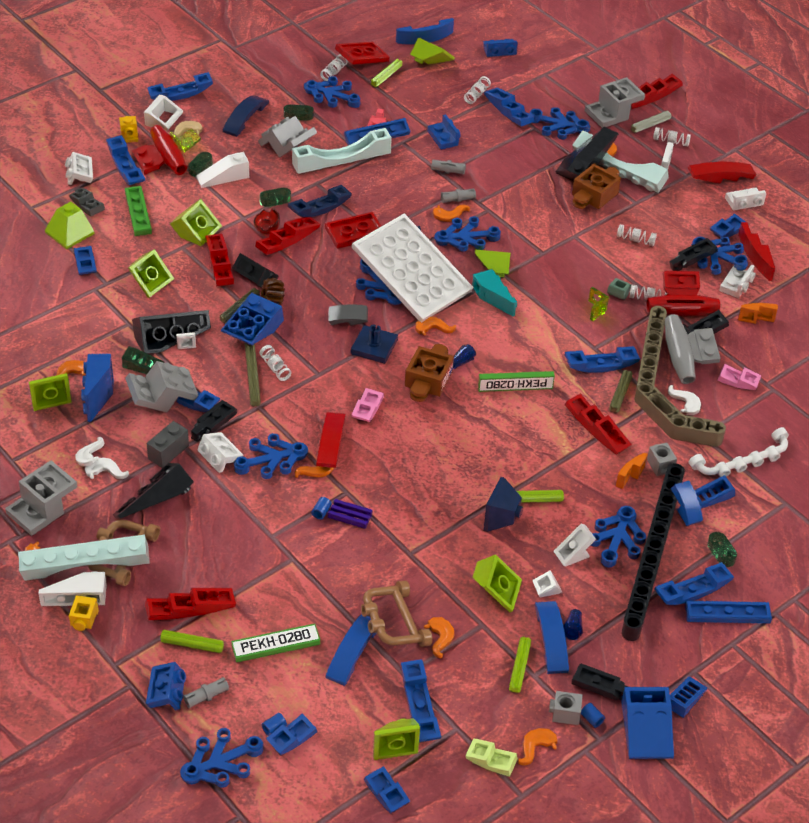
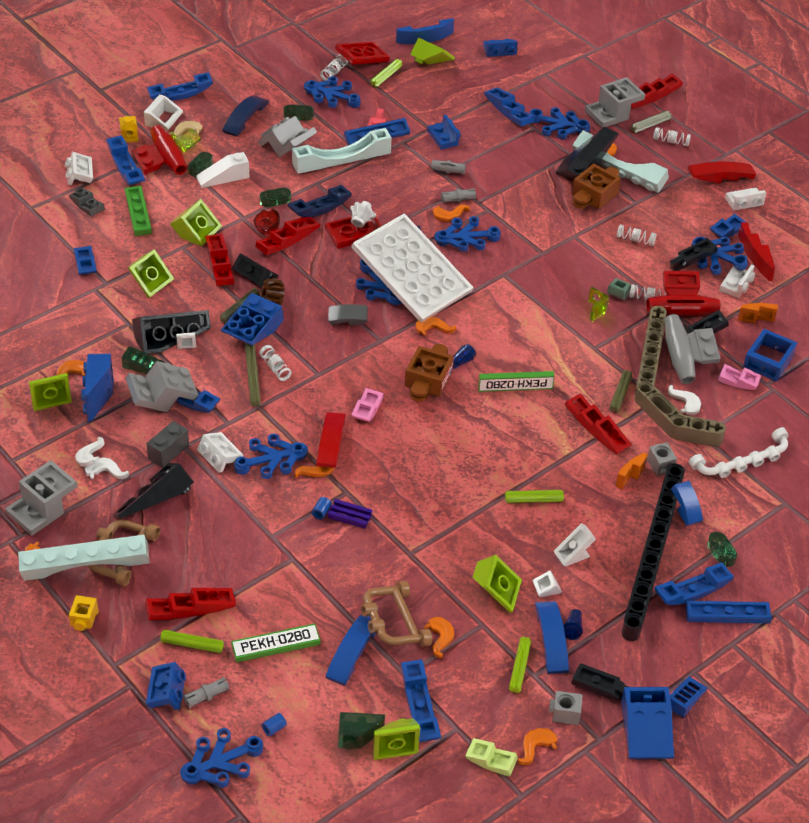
white slope [39,571,107,606] -> none
lime slope [45,202,94,249] -> none
black hinge [191,400,237,442] -> none
blue slope [266,713,318,755] -> none
dark blue tile [351,324,398,364] -> none
blue slope [364,766,410,814] -> none
white piece [464,76,491,104] -> none
teal slope [472,269,517,316] -> none
lime slope [475,250,511,278] -> none
dark blue slope [483,477,523,532] -> none
blue slope [564,346,640,373] -> none
blue hinge [581,703,605,728] -> none
blue plant [591,506,646,568] -> none
white tile [661,142,674,169] -> none
blue slope [694,475,735,509] -> none
none -> clear green slope [338,712,385,749]
none -> white rock [350,201,376,228]
none -> blue window [743,329,798,382]

